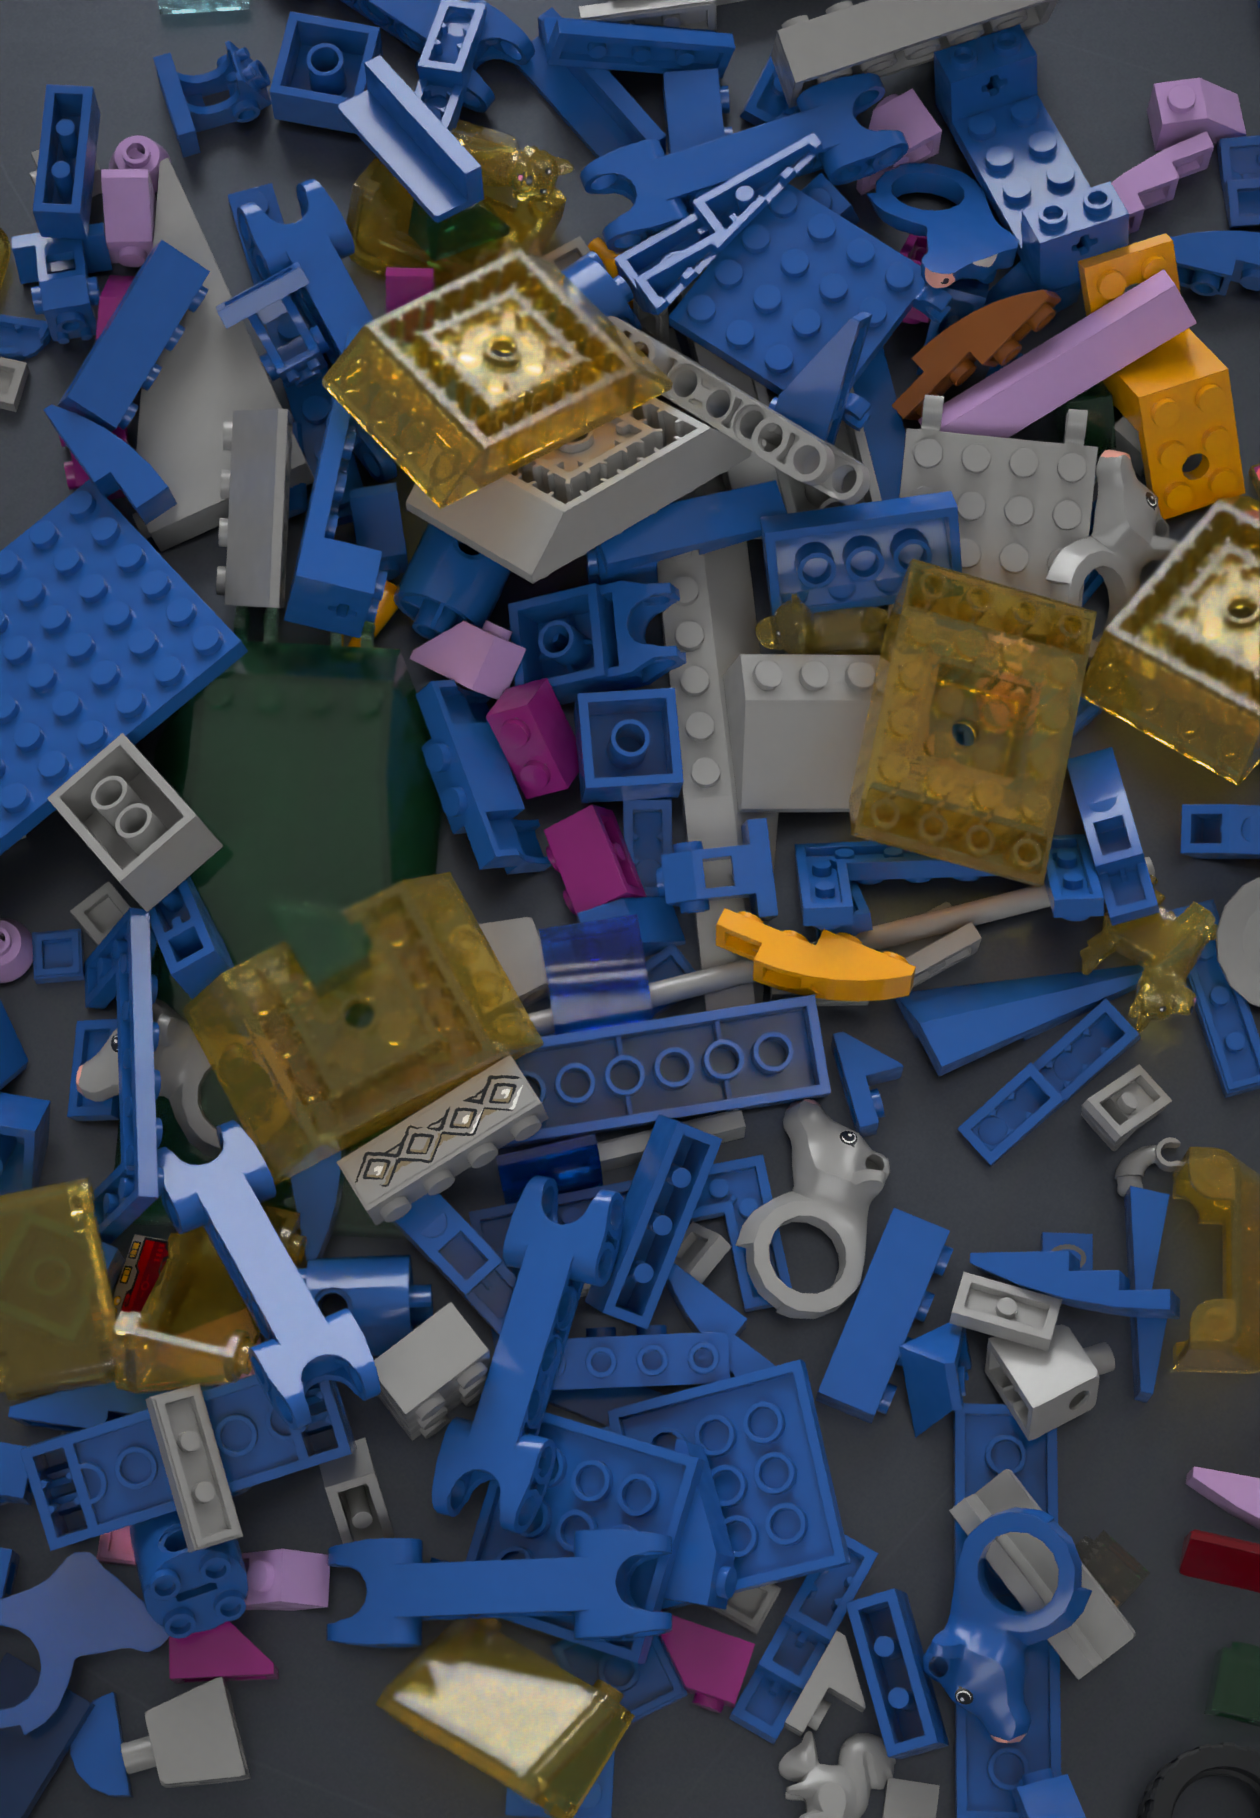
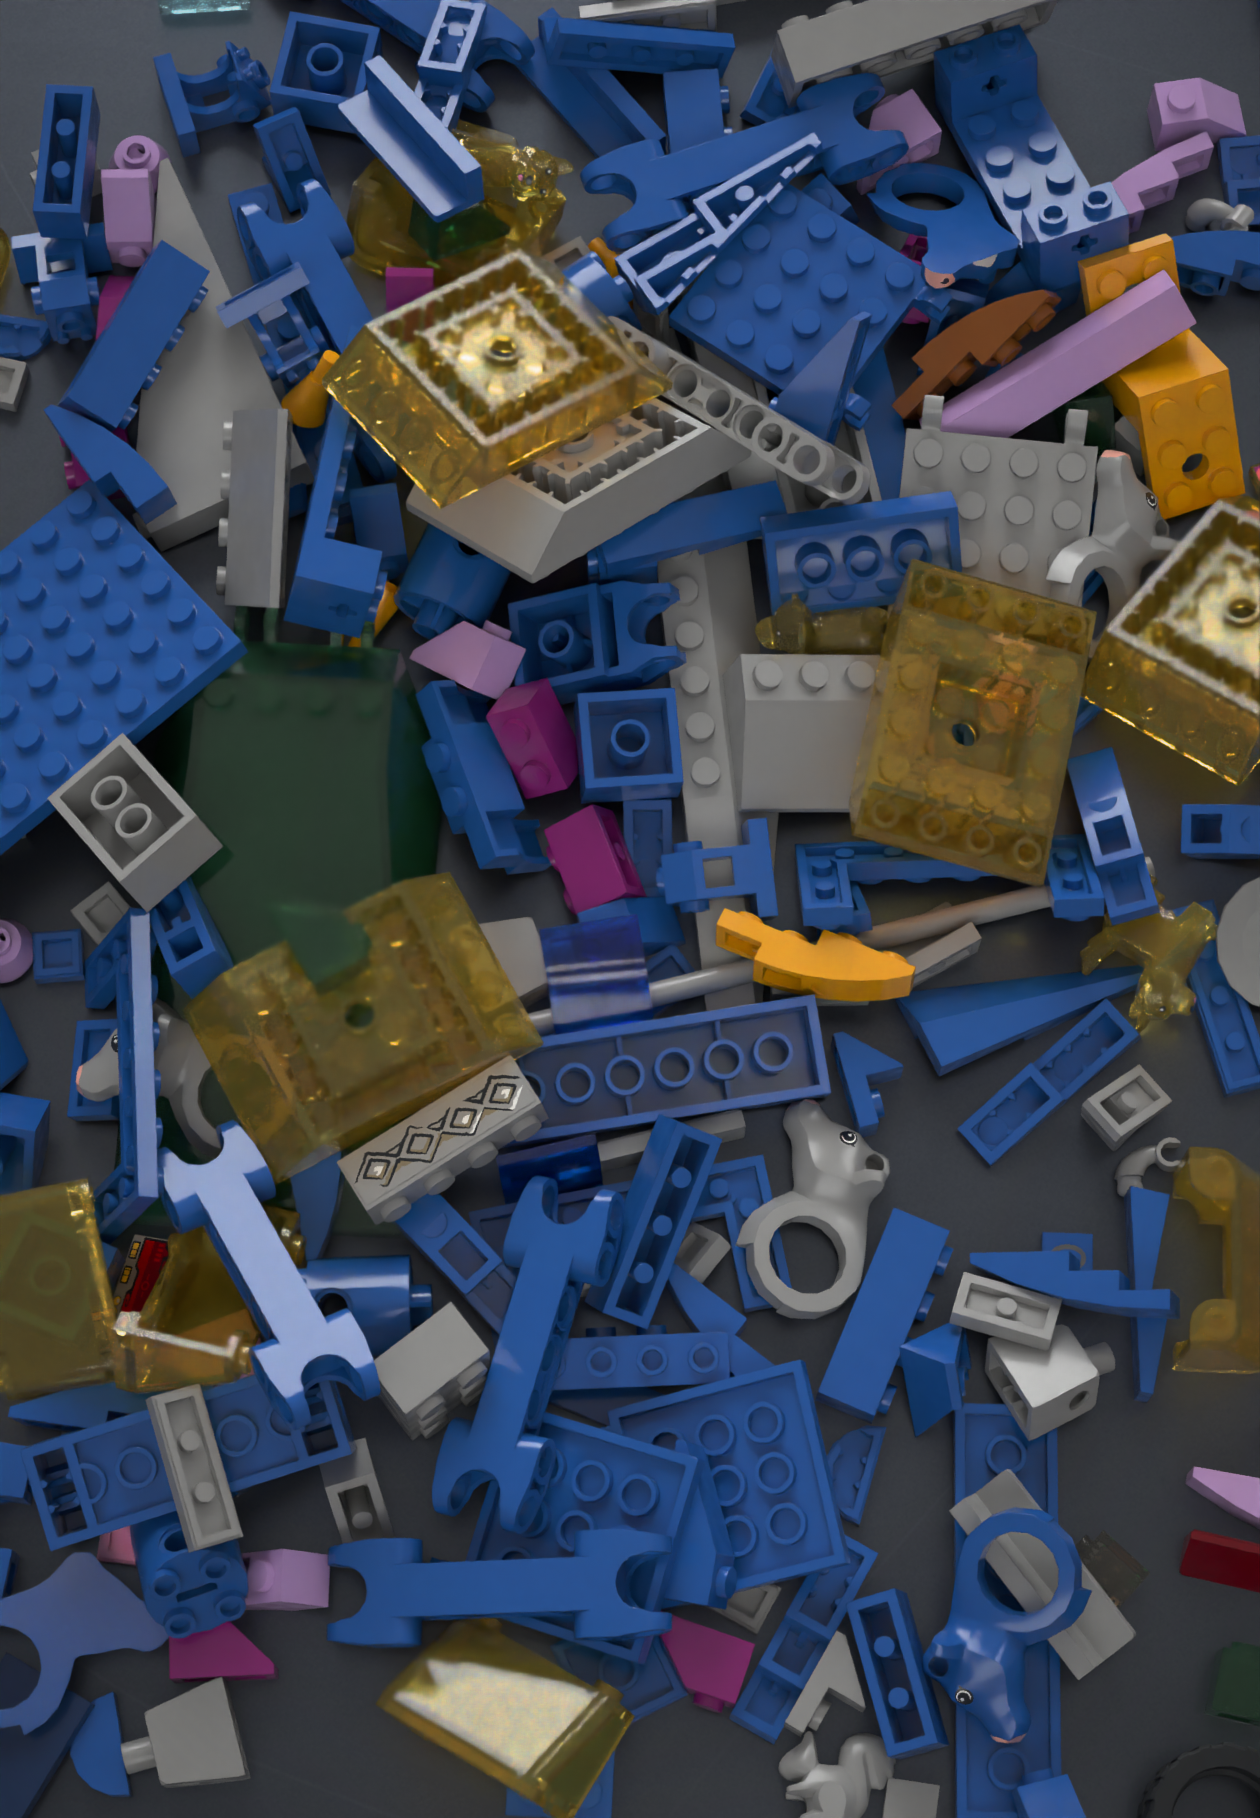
none -> blue slope [253,106,331,213]
none -> light orange cone [281,350,341,428]
none -> blue tile [827,1425,886,1527]
none -> light grey arm [1185,198,1254,232]

